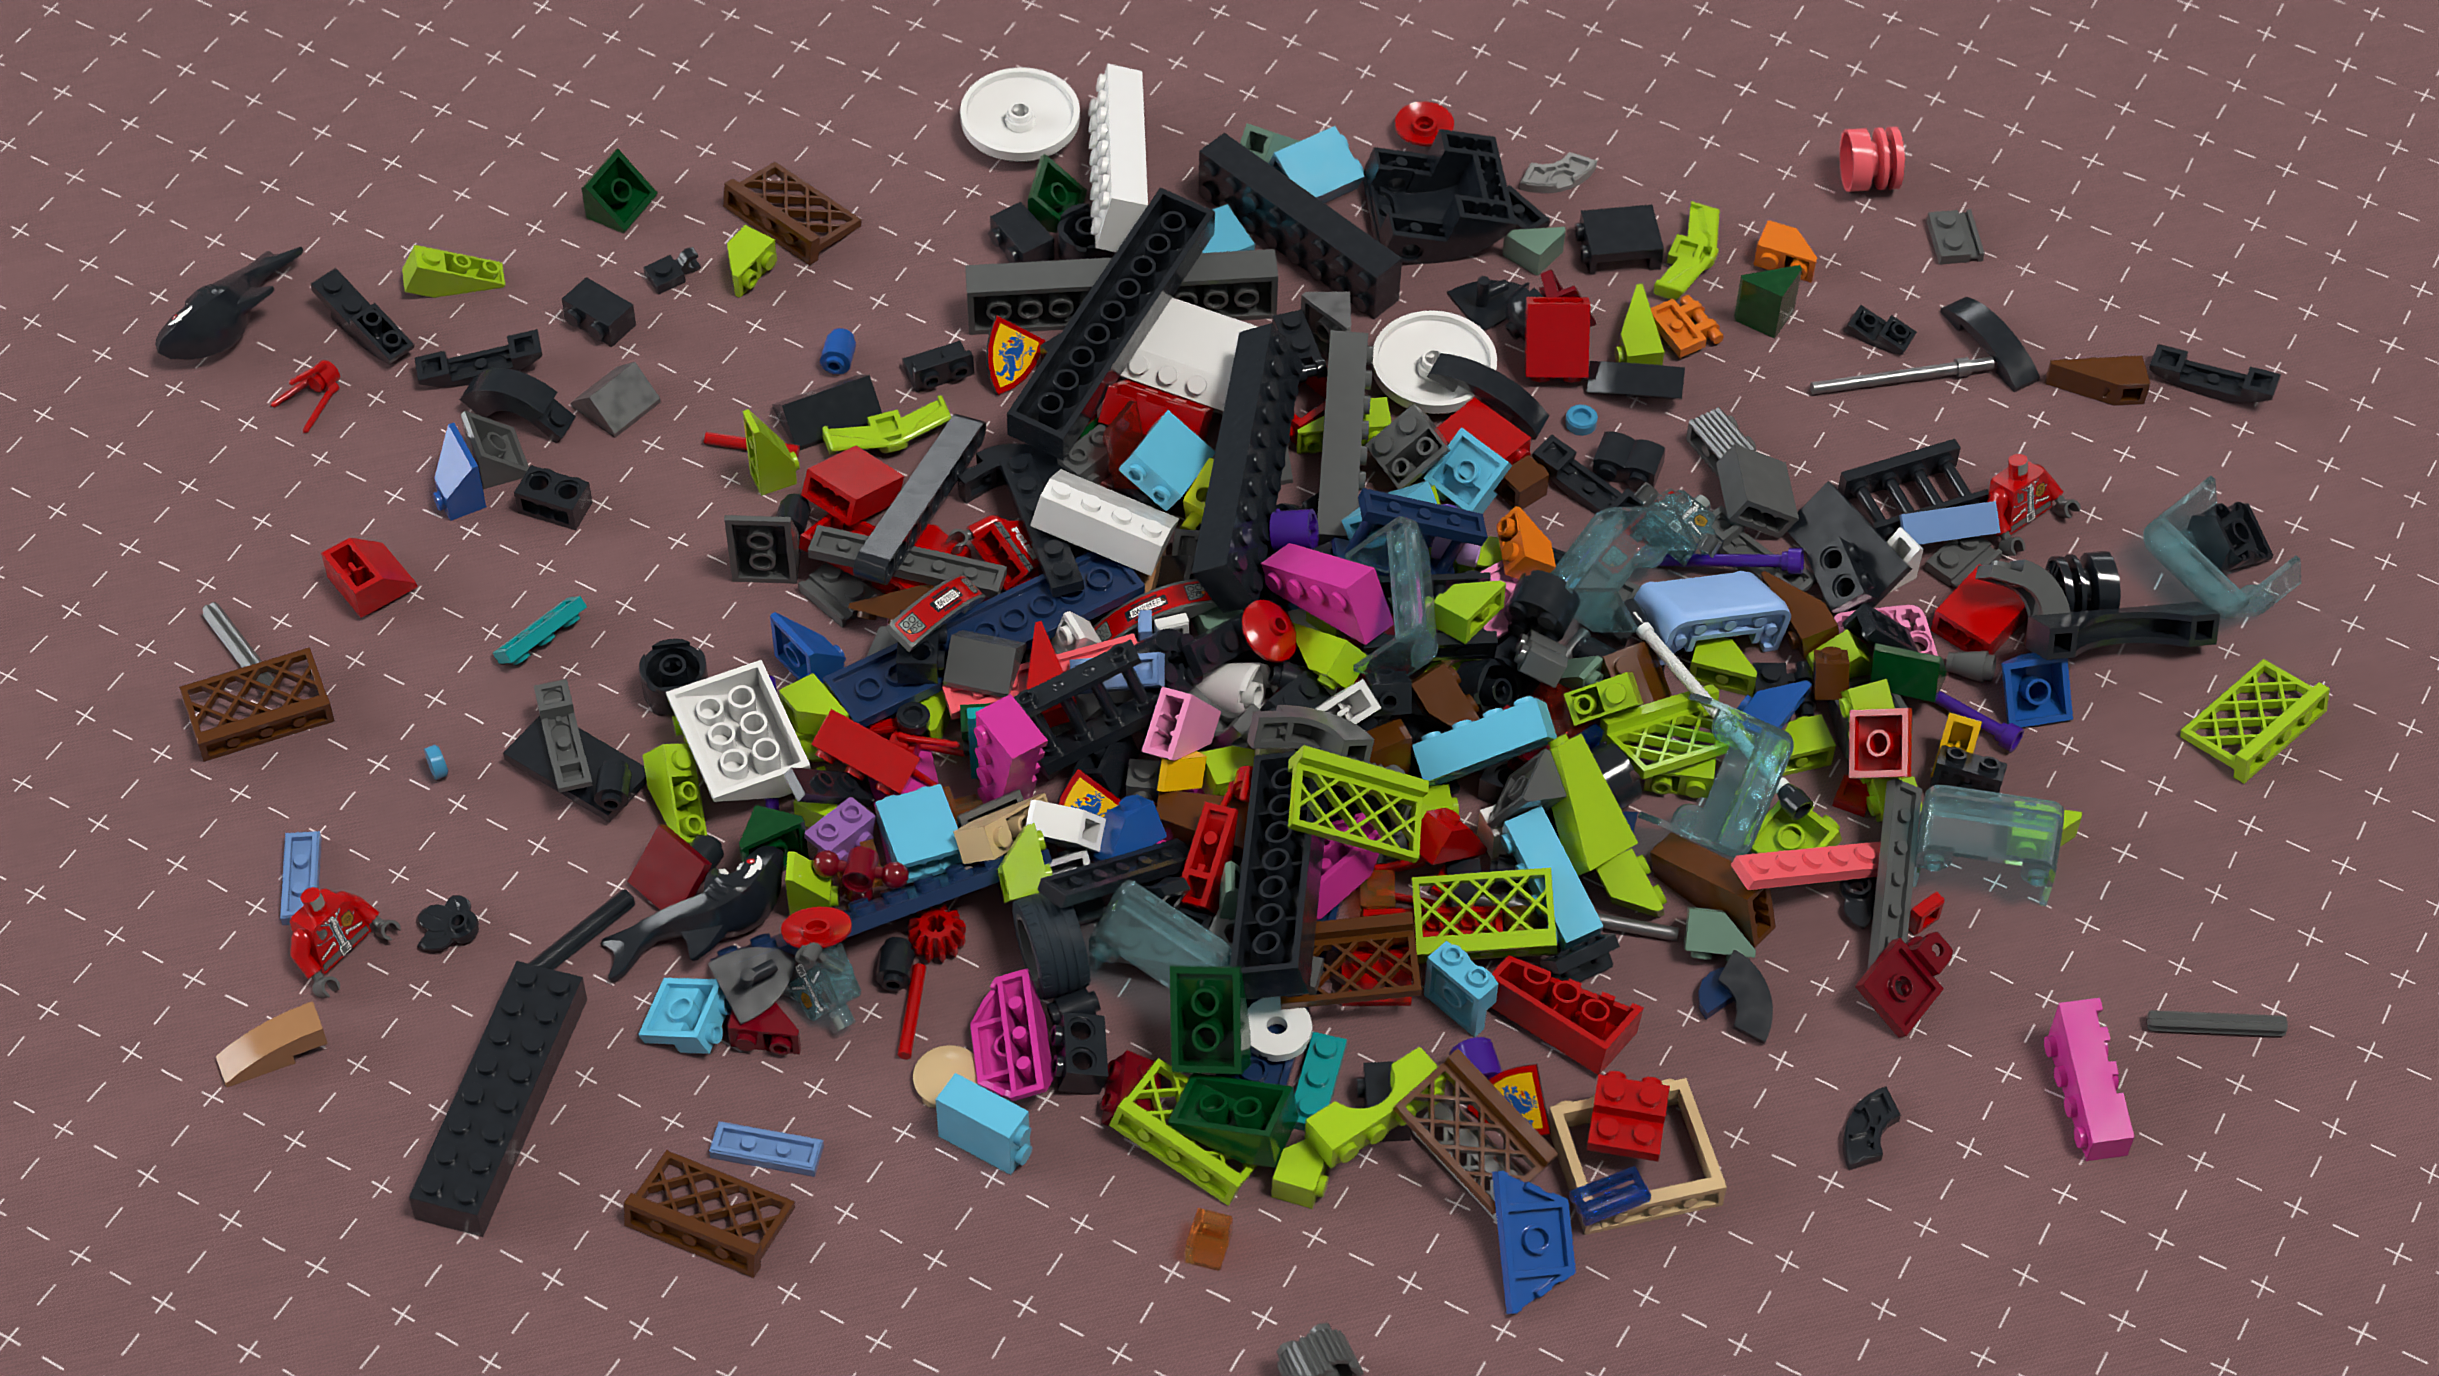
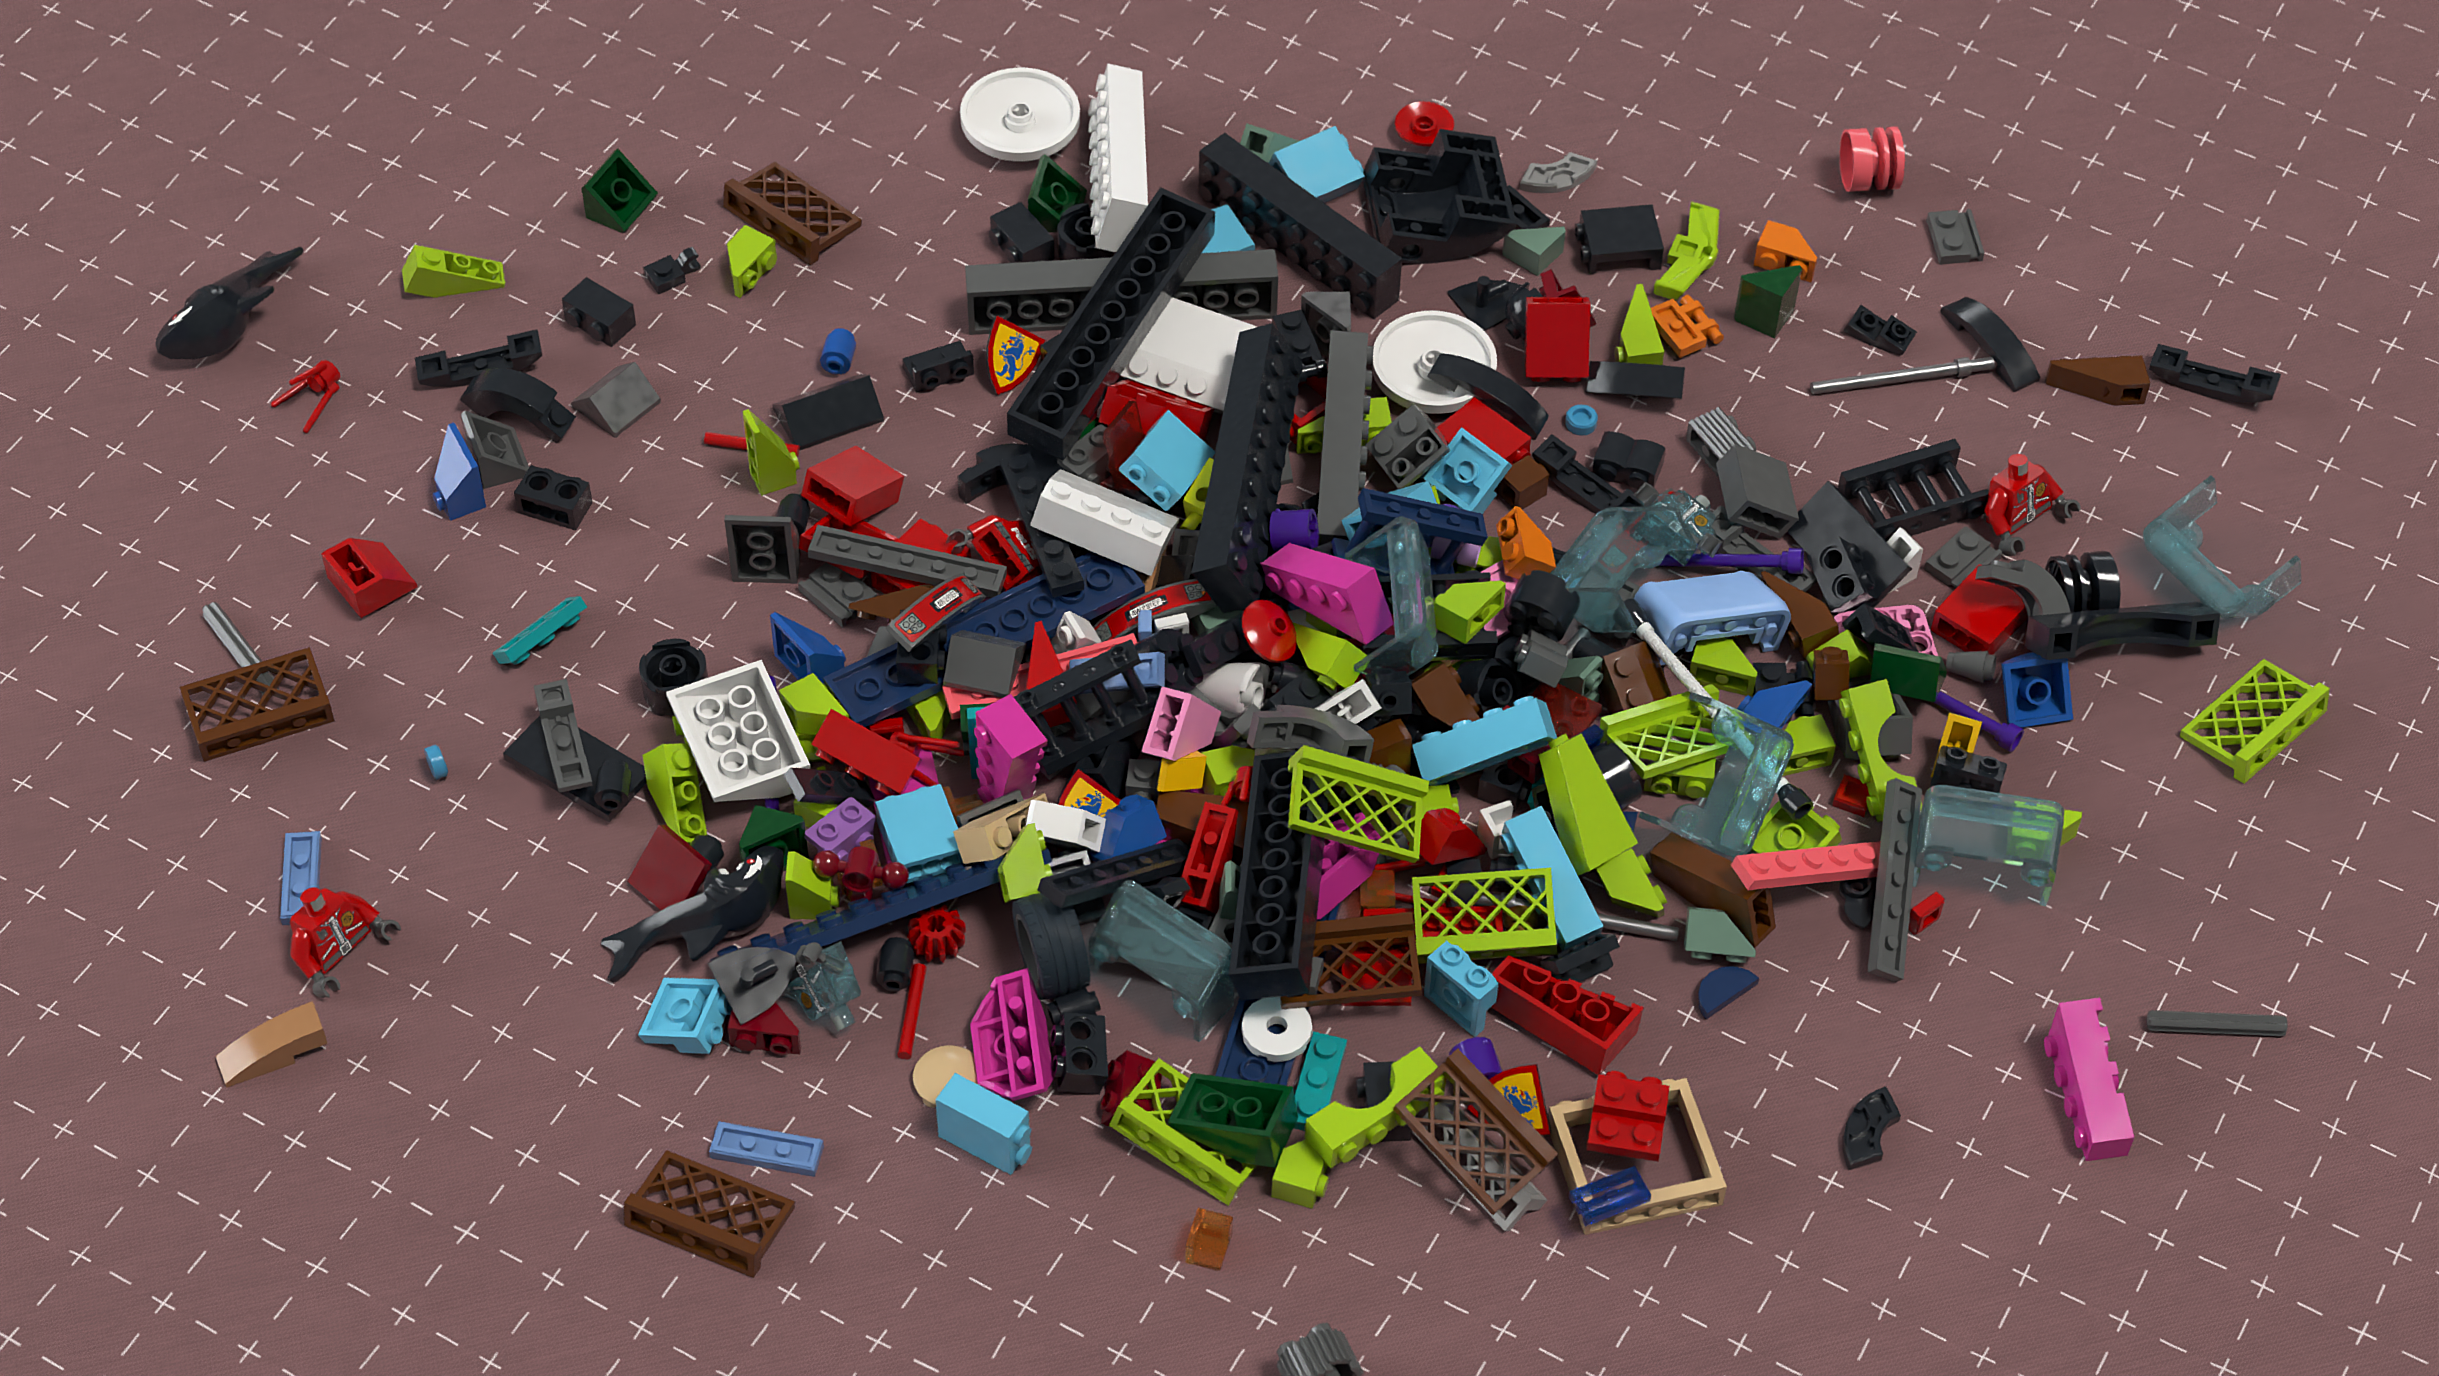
black slope [311,268,415,364] -> none
black brick [409,961,587,1237] -> none
black plate [417,895,479,951] -> none
black axle [528,889,635,970] -> none
red dish [781,907,852,949] -> none
lime plate [822,395,951,455] -> none
beam [853,414,986,585] -> none
black tile [896,702,930,736] -> none
dark green slope [1169,965,1251,1074] -> none
dark grey slope [1487,748,1567,829] -> none
blue wing [1492,1171,1576,1314] -> none
lime slope [1564,672,1643,726] -> none
black tile [1718,949,1773,1044] -> none
red slope [1849,708,1912,780] -> none
dark red plate [1855,932,1953,1038] -> none
medium blue tile [1899,501,2001,545] -> none
black slope [2187,502,2274,573] -> none

